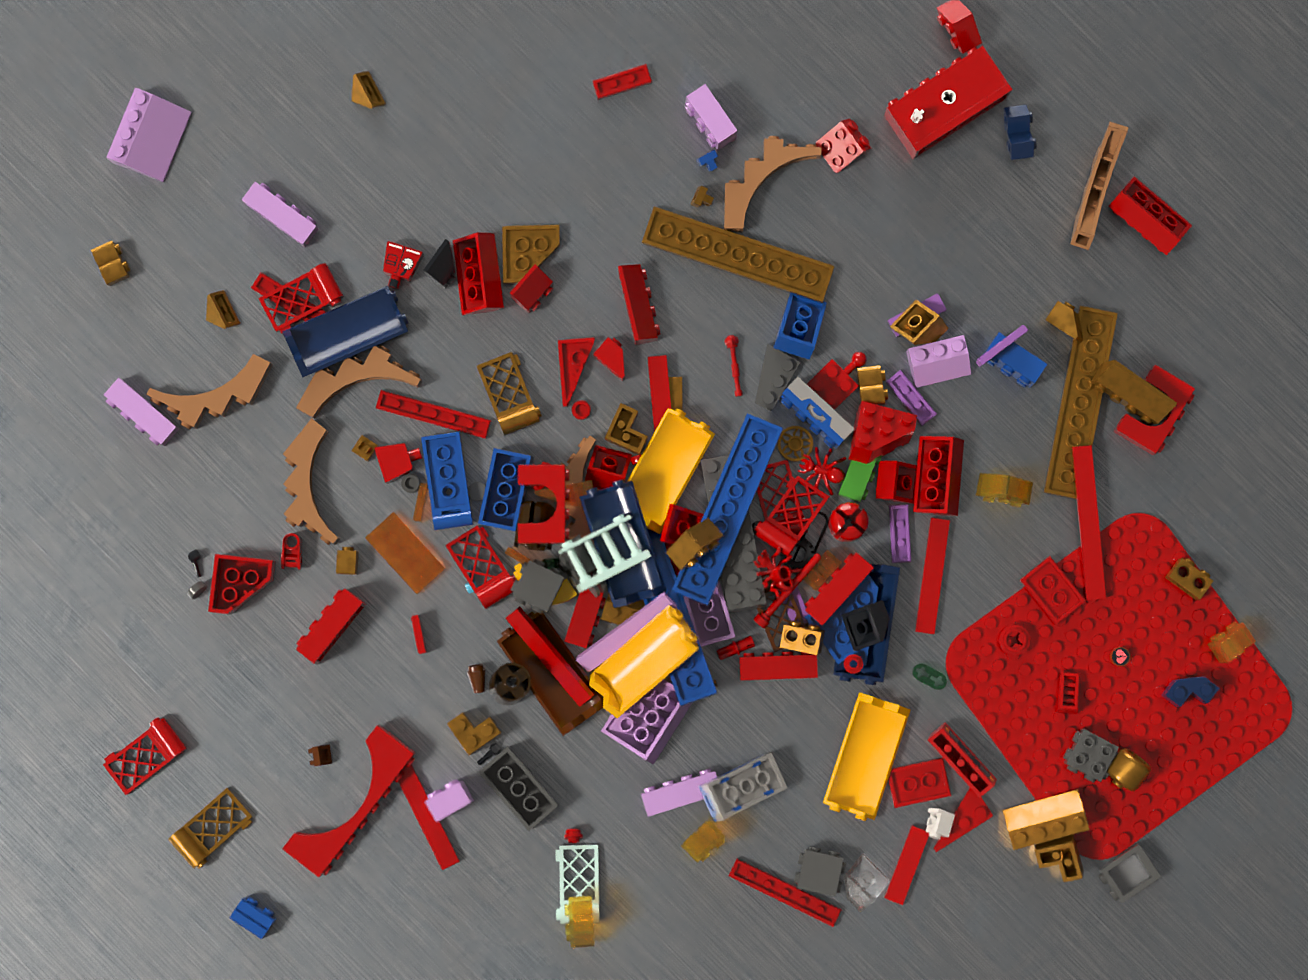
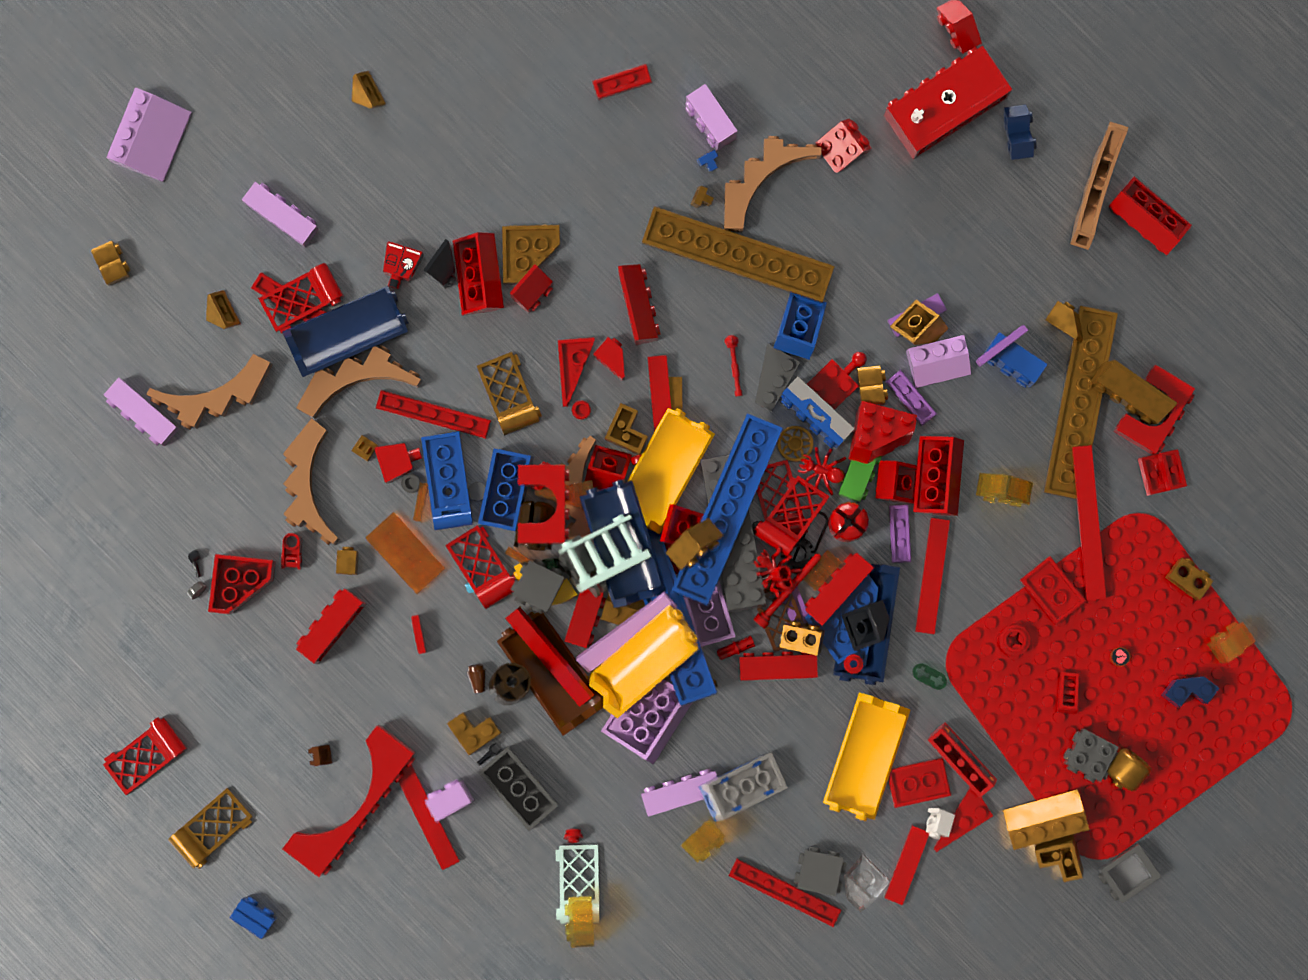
none -> red slope [1138,449,1187,496]

